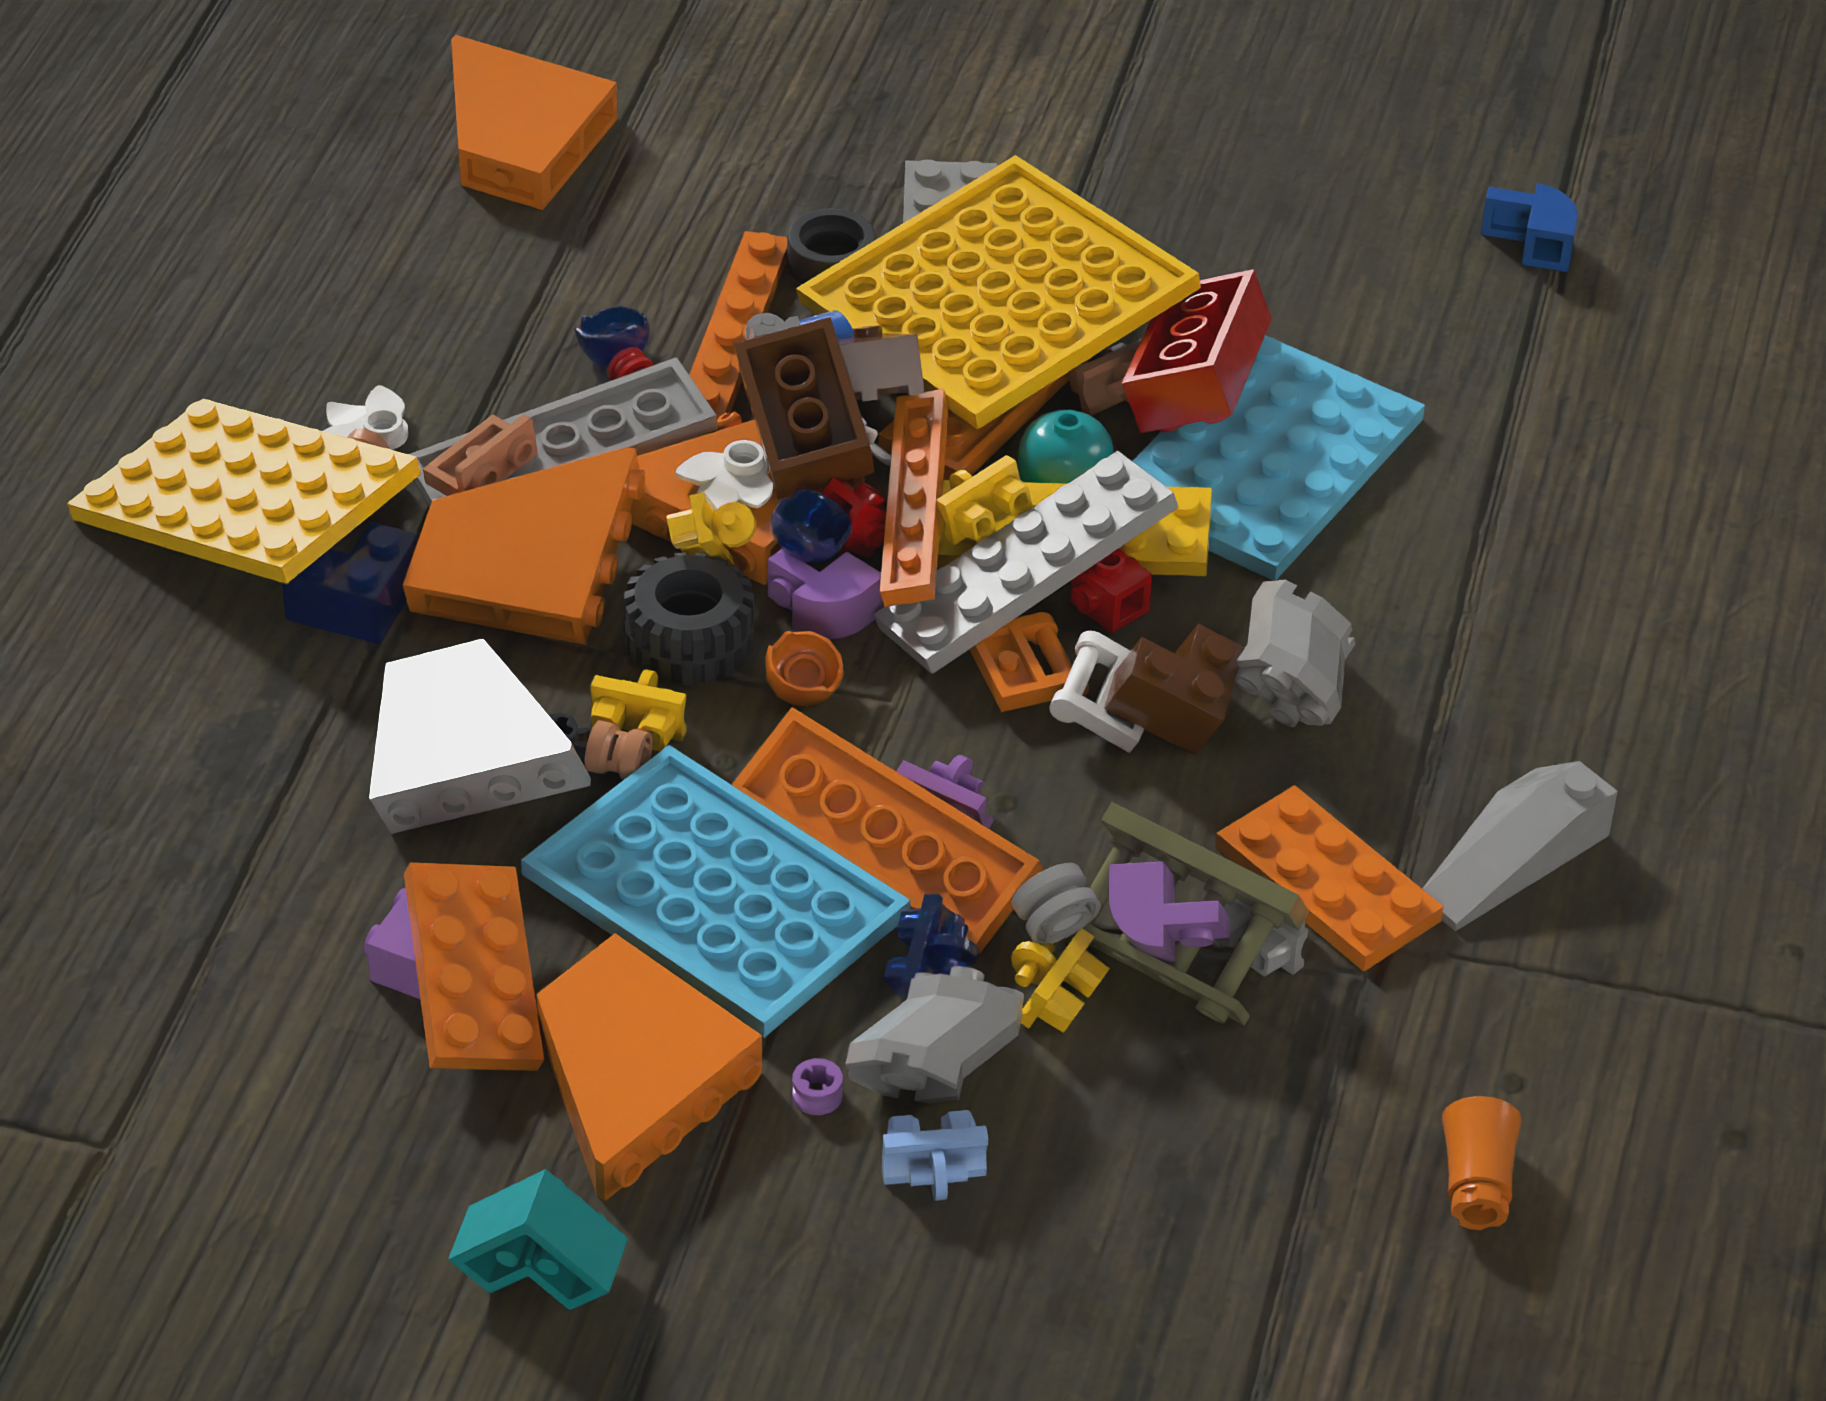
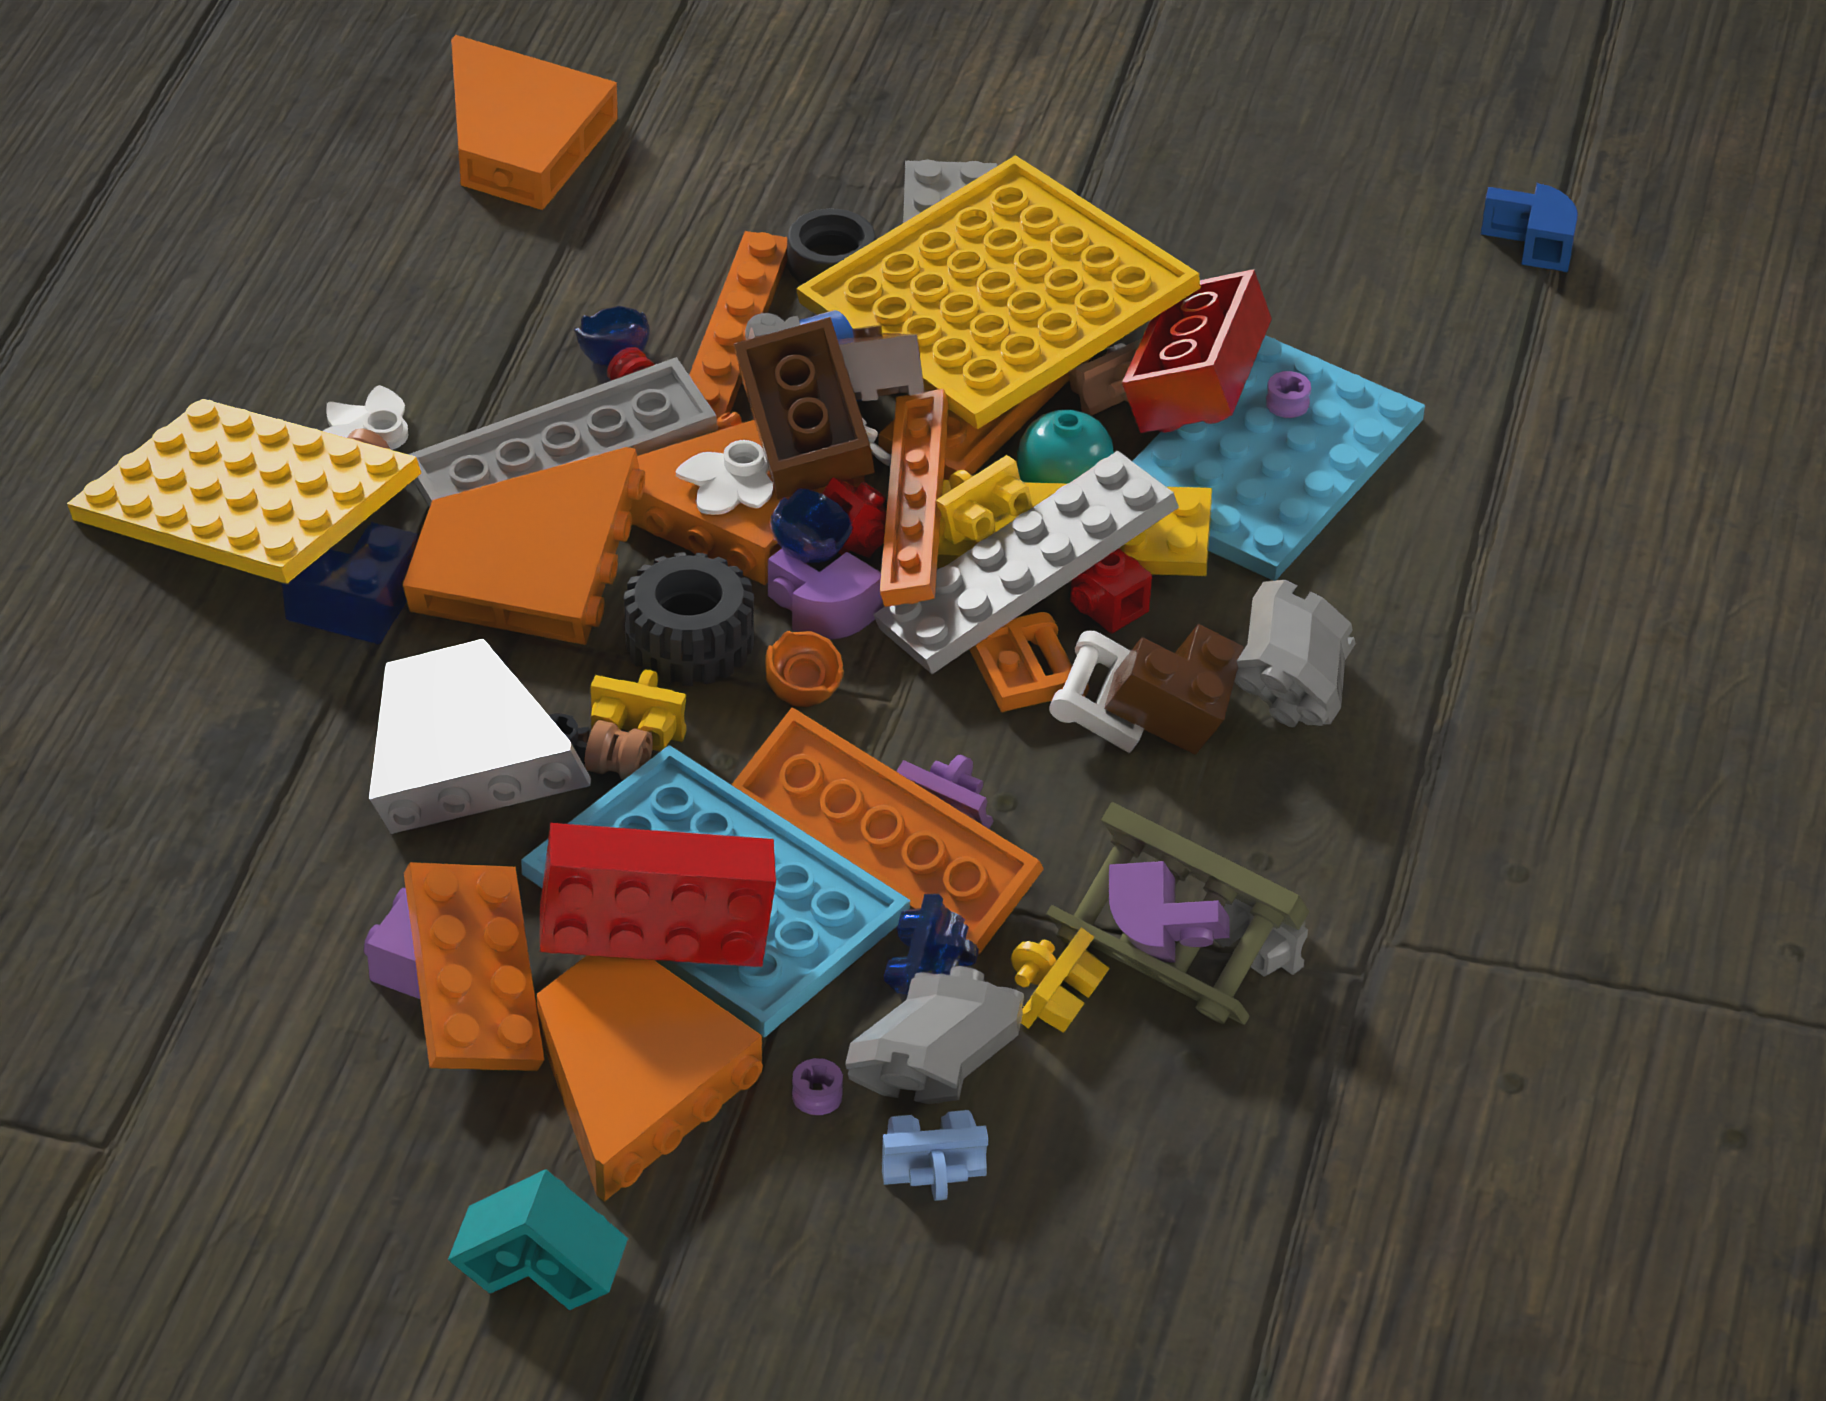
nougat bracket [423,414,538,496] -> none
yellow hips [667,492,756,566] -> none
light grey wheel [1011,863,1101,945] -> none
orange plate [1215,785,1444,972] -> none
light grey wedge [1422,761,1618,931] -> none
orange plant [1442,1096,1522,1231] -> none
none -> red brick [540,823,776,967]
none -> medium lavender bush [1266,371,1311,418]

